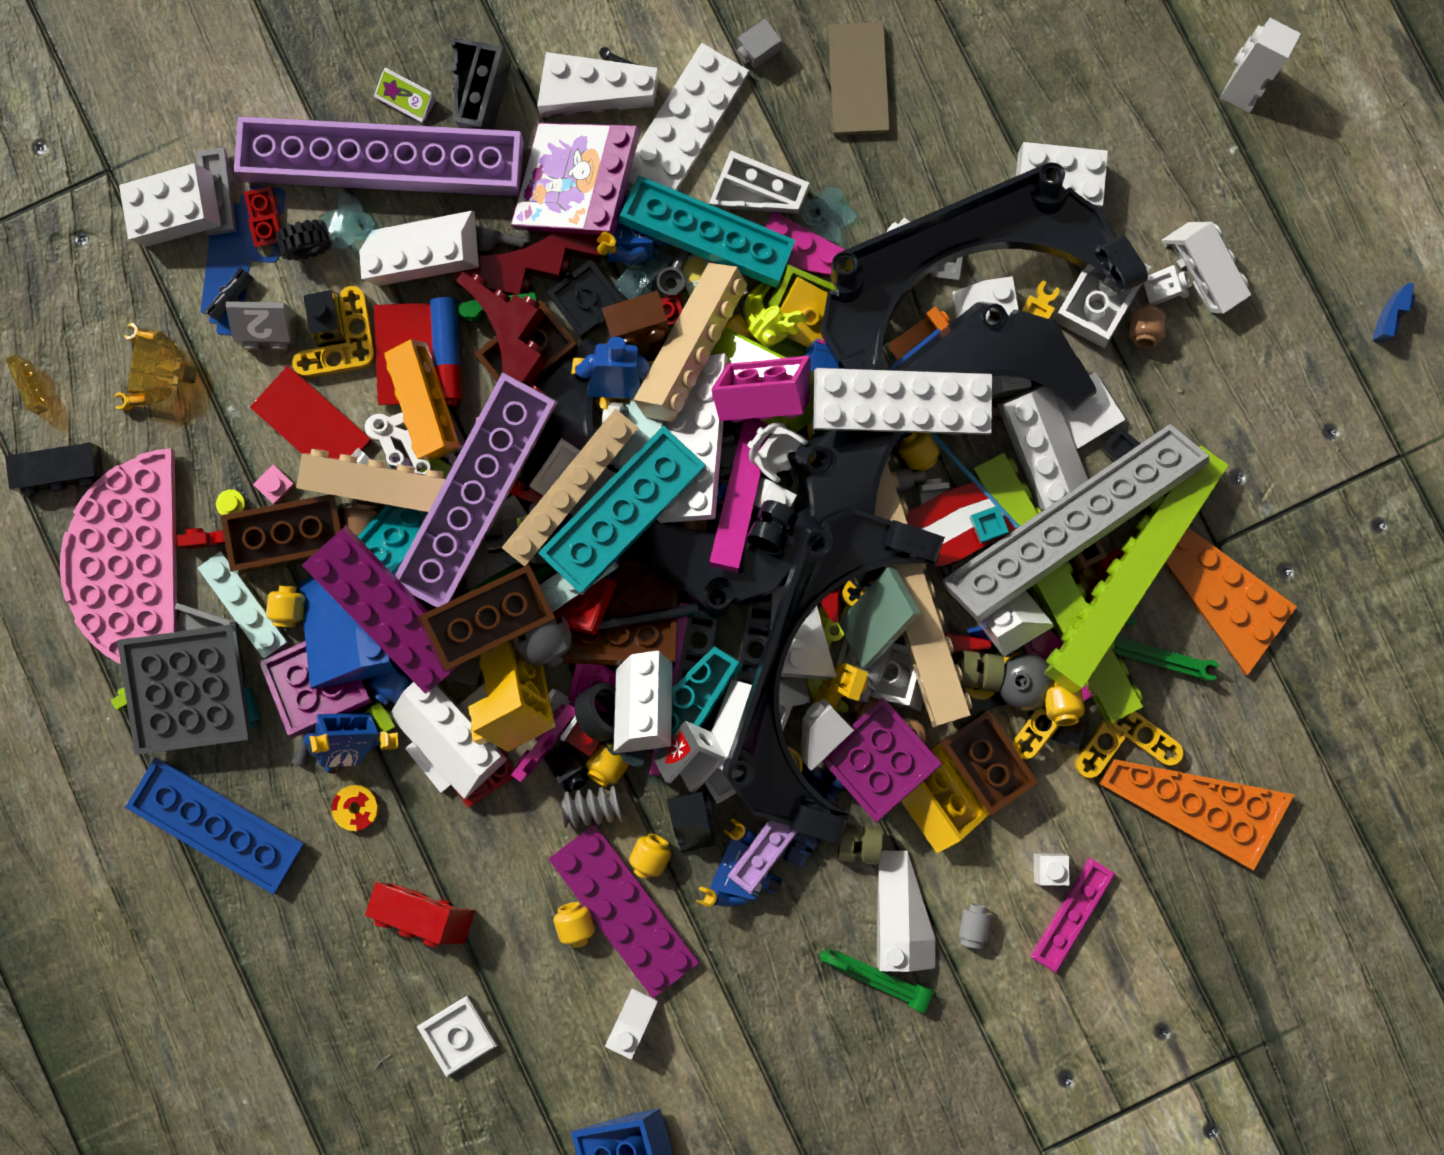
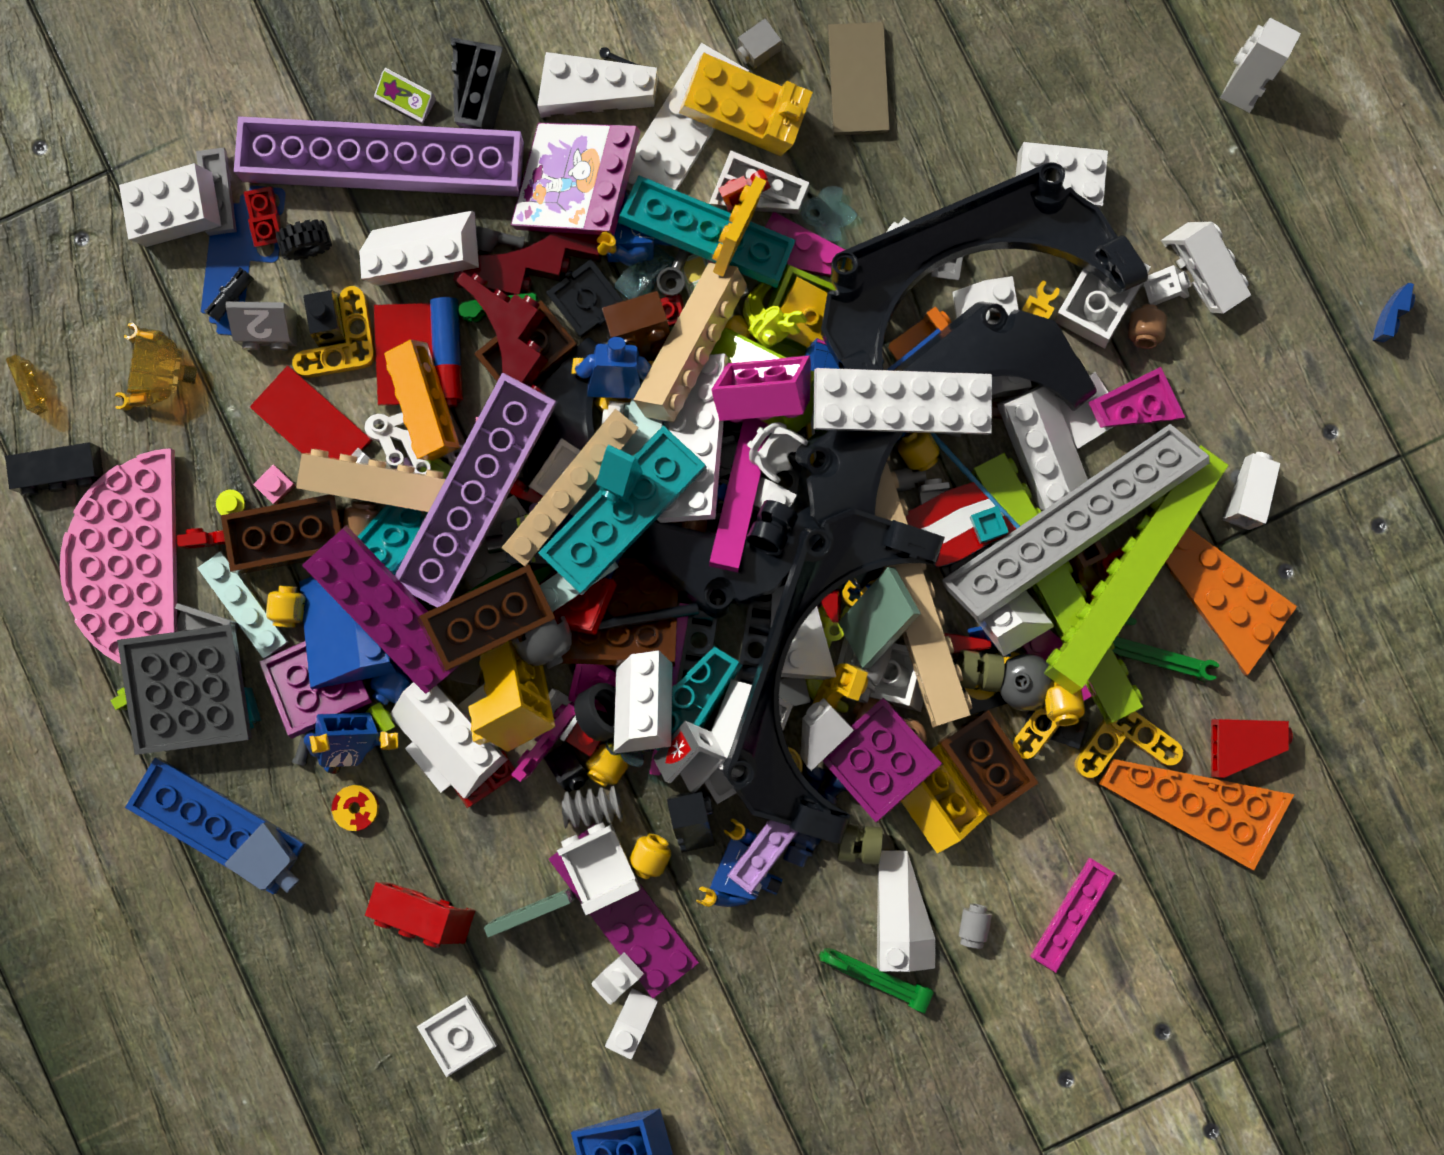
clear light blue plate [319,193,374,249] -> none
yellow head [553,902,595,948] -> none
white brick [1034,853,1069,885] -> none
black plate [1100,426,1141,462] -> none
none -> sand blue torso [224,822,300,893]
none -> sand green tile [484,888,575,937]
none -> white panel [557,822,641,915]
none -> white bracket [592,952,644,1005]
none -> teal slope [596,444,643,503]
none -> yellow hinge [679,52,813,156]
none -> yellow plate [712,176,766,277]
none -> plate [718,169,771,211]
none -> dark pink wing [1088,367,1185,428]
none -> red slope [1211,719,1293,778]
none -> white slope [1222,452,1280,530]

